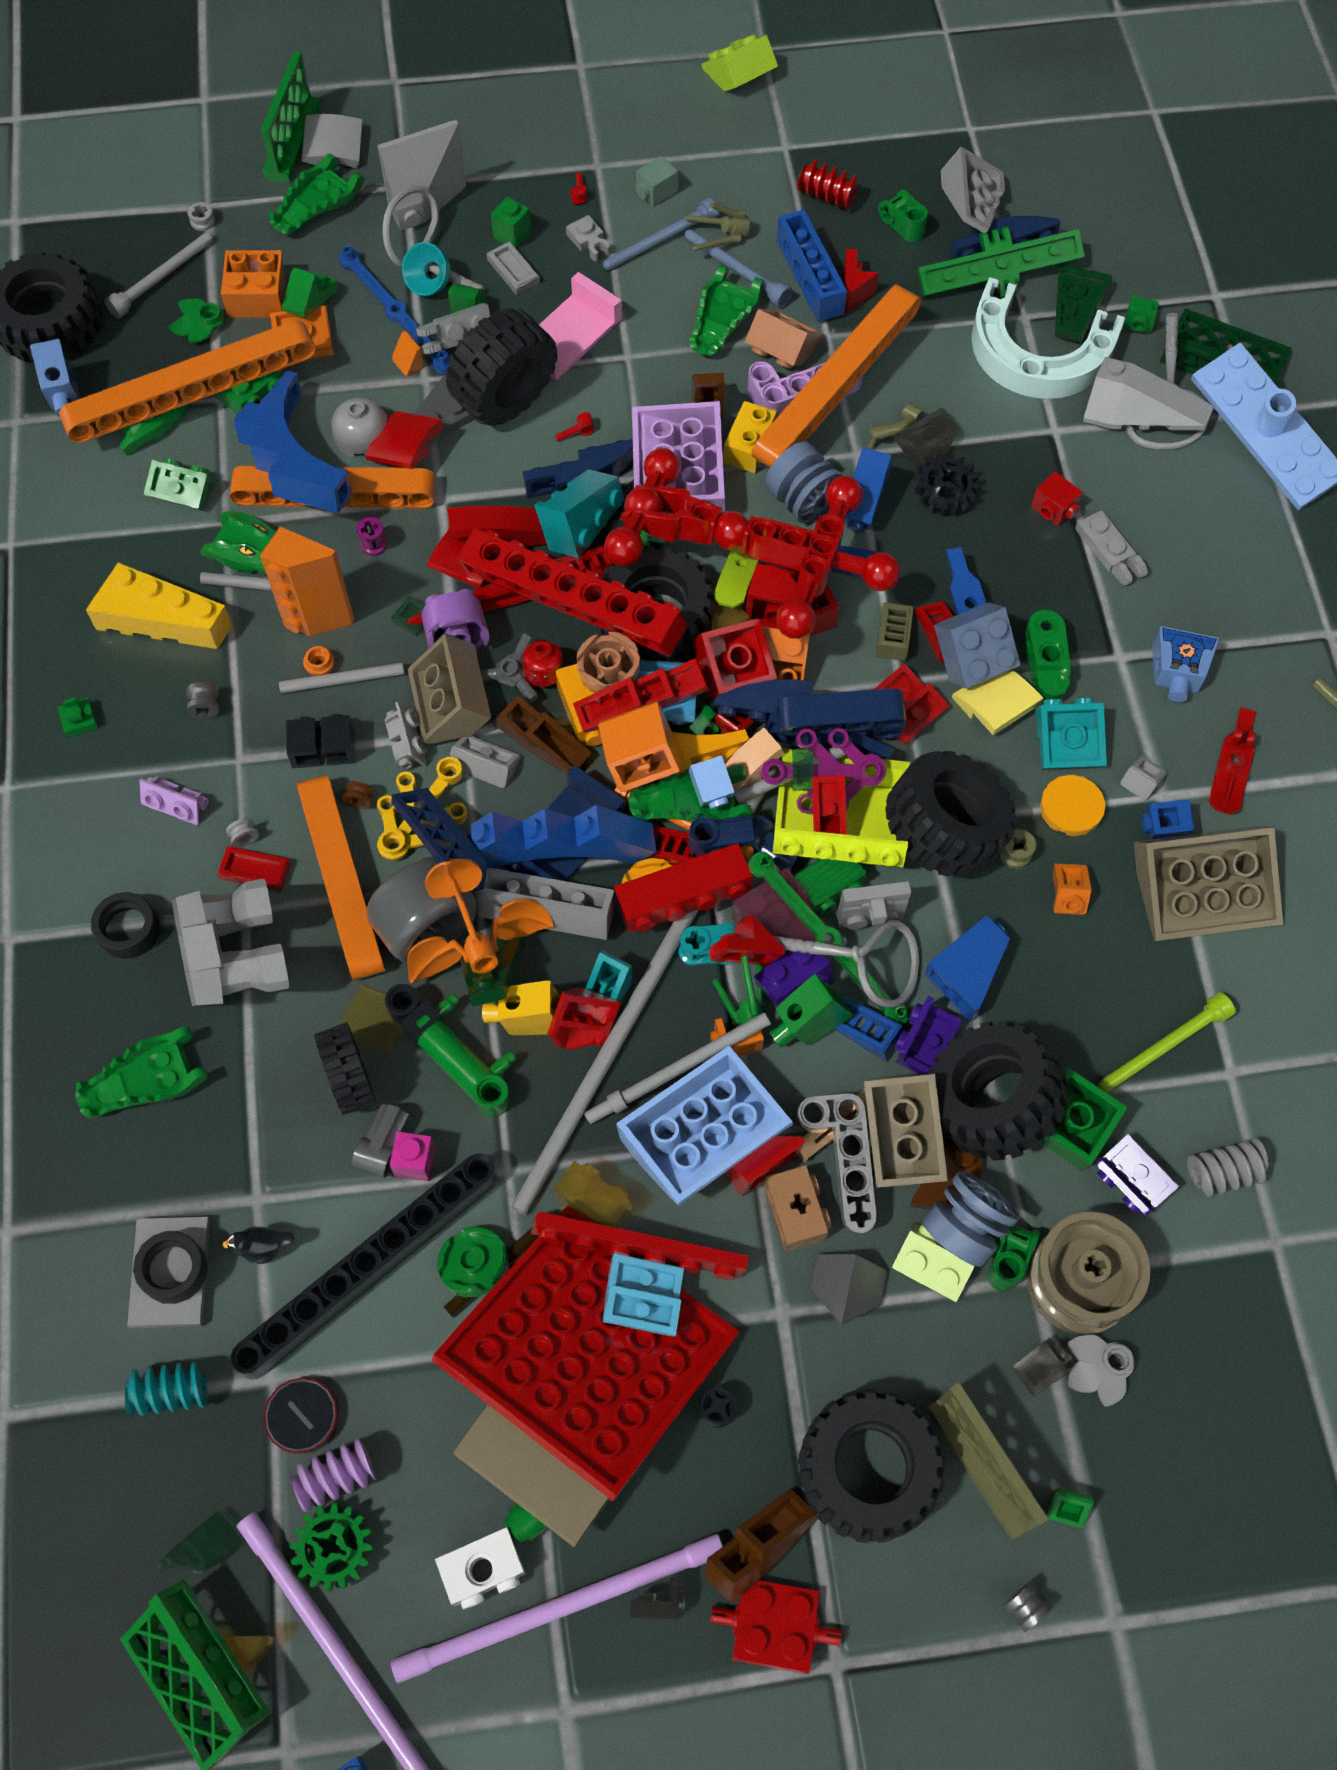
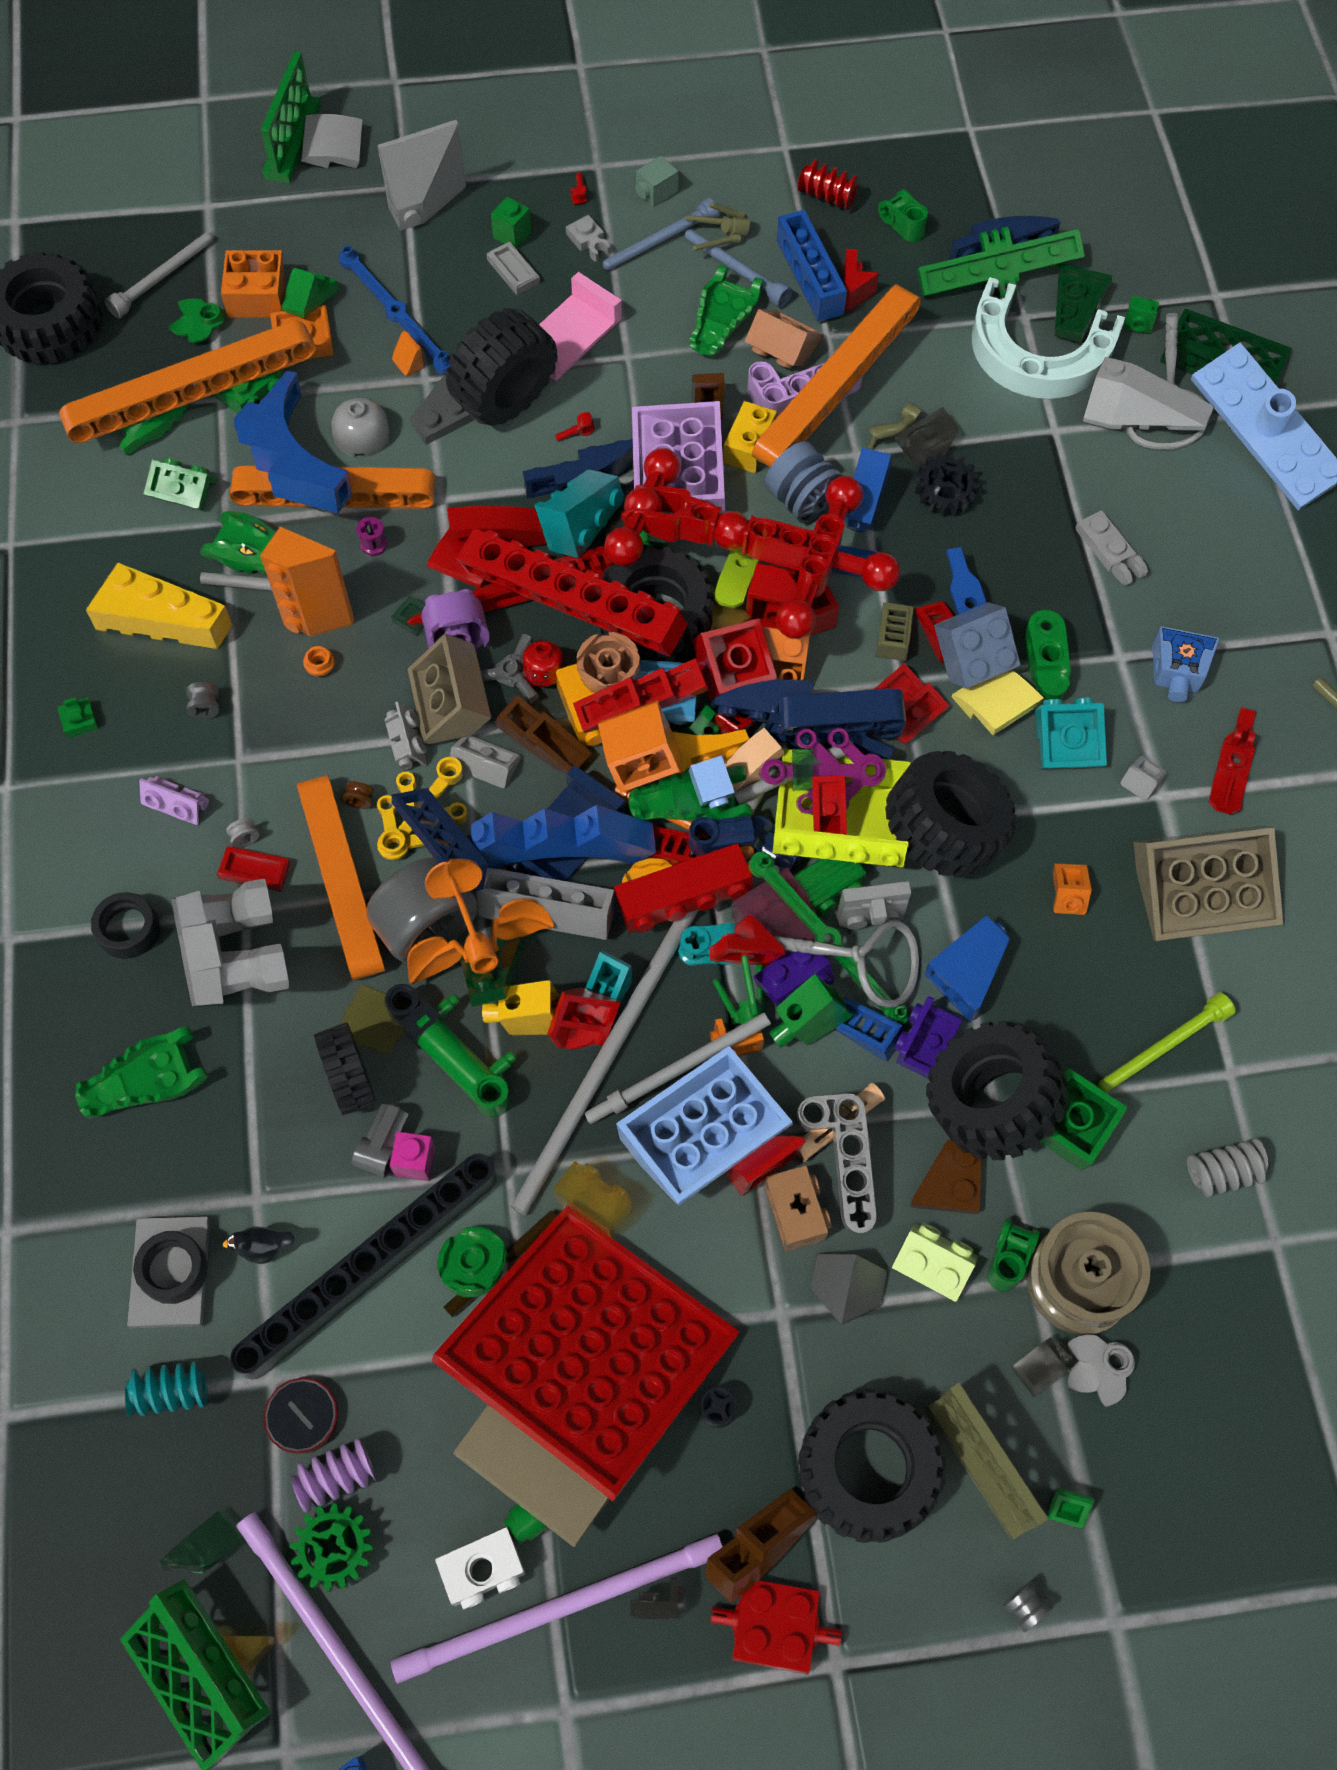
medium blue torso [30,339,80,416] -> none
light grey bush [187,202,215,231] -> none
green animal [269,154,365,235] -> none
light grey bar [279,662,405,694] -> none
black piece [286,714,356,769] -> none
red slope [365,411,444,469] -> none
light grey piece [383,186,485,291] -> none
teal piece [402,242,450,296] -> none
light grey hinge [416,303,490,354] -> none
green brick [448,283,486,313] -> none
red plate [531,1211,749,1280] -> none
medium azure slope [603,1254,684,1337] -> none
lime slope [701,33,778,92] -> none
dark tan slope [864,1074,948,1188] -> none
sand blue wheel [923,1171,1020,1268] -> none
light grey wedge [941,147,1005,234] -> none
olive wheel [999,829,1036,869] -> none
red brick [1031,471,1083,527] -> none
light orange tile [1040,775,1105,837] -> none
bracket [1096,1134,1180,1216] -> none
blue brick [1141,799,1194,839] -> none

